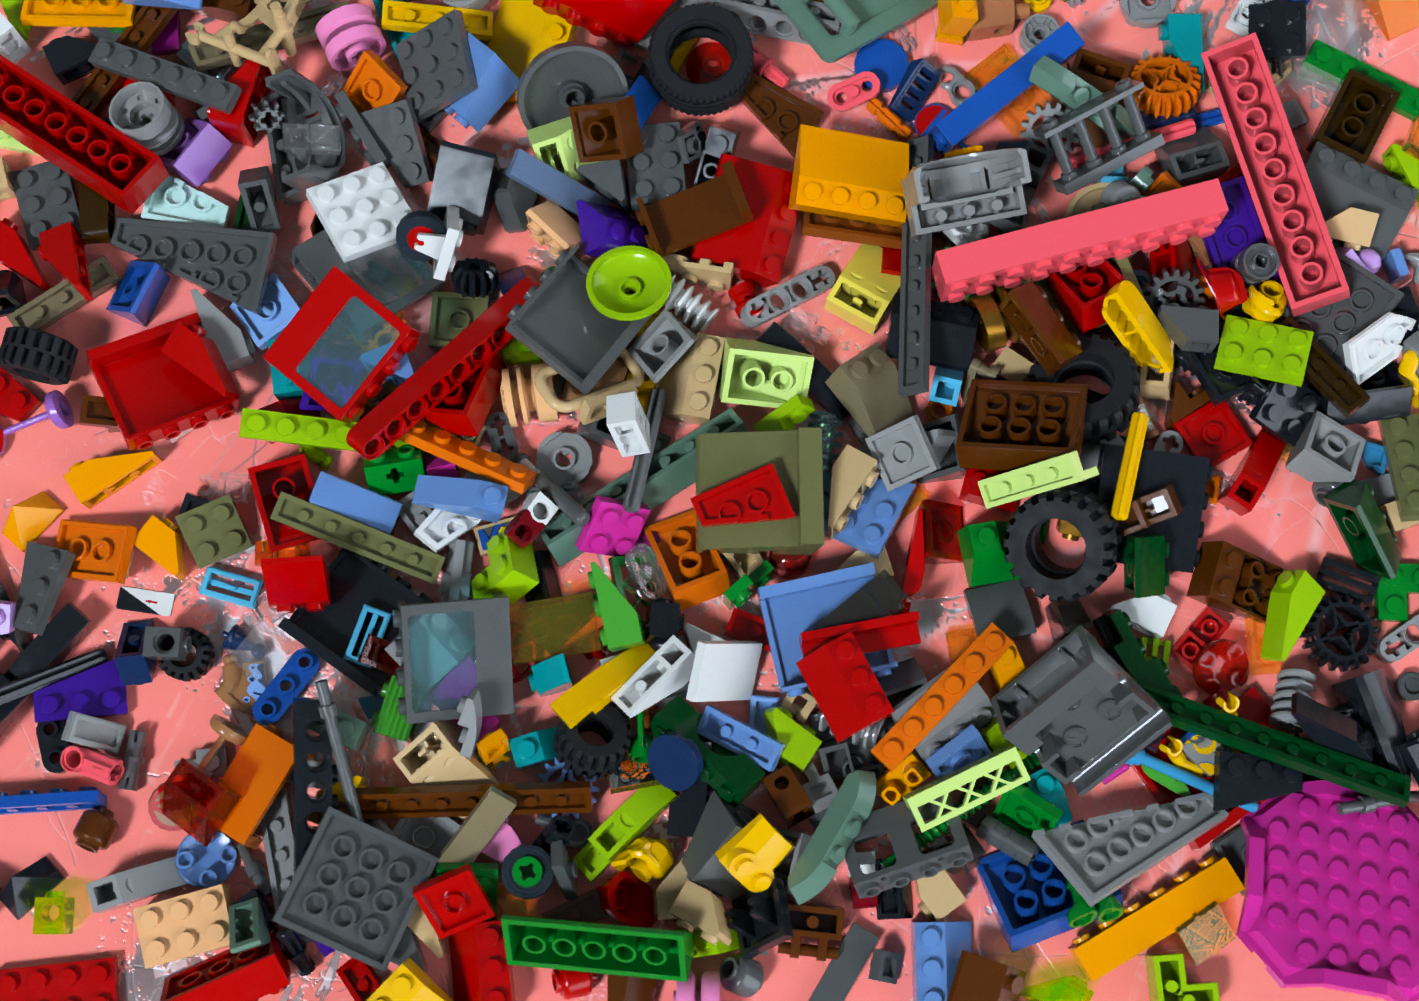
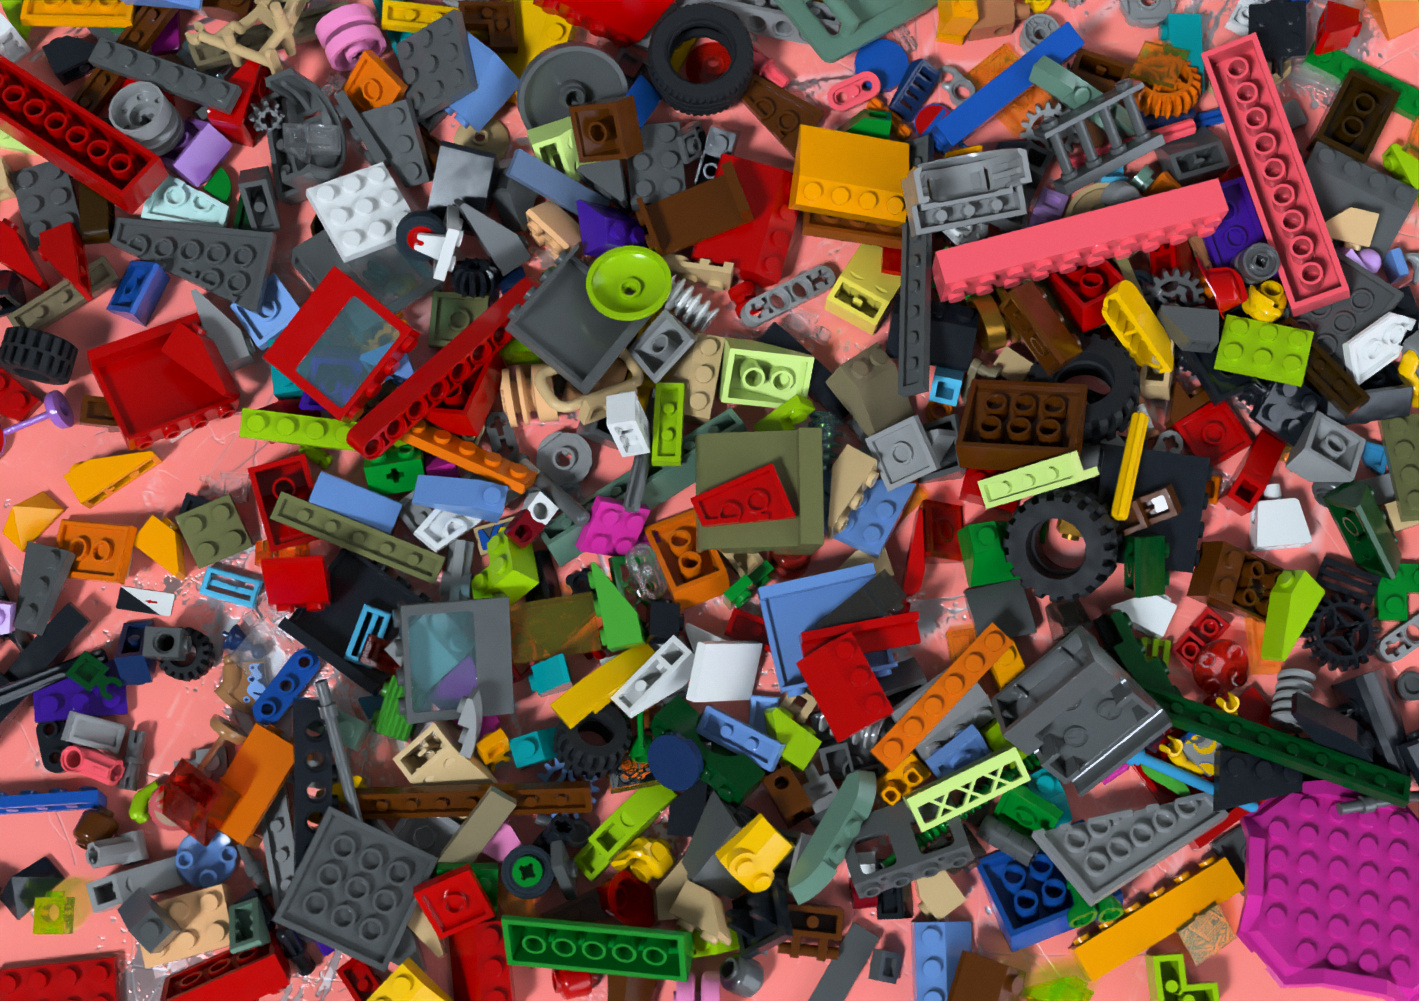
none -> dark green plate [65,651,123,701]
none -> light grey piece [85,830,149,869]
none -> dark grey slope [117,887,182,954]
none -> lime arm [129,780,160,824]
none -> green tile [203,167,232,206]
none -> dark grey slope [453,198,531,276]
none -> tan dish [454,118,509,162]
none -> reddish brown plate [458,1,518,54]
none -> black plate [566,568,596,600]
none -> lime plate [651,383,685,466]
none -> green slope [836,109,892,140]
none -> lavender slope [1027,186,1069,228]
none -> clear yellow piece [1129,40,1189,88]
none -> white torso [1249,484,1312,552]
none -> red slope [1314,0,1362,55]

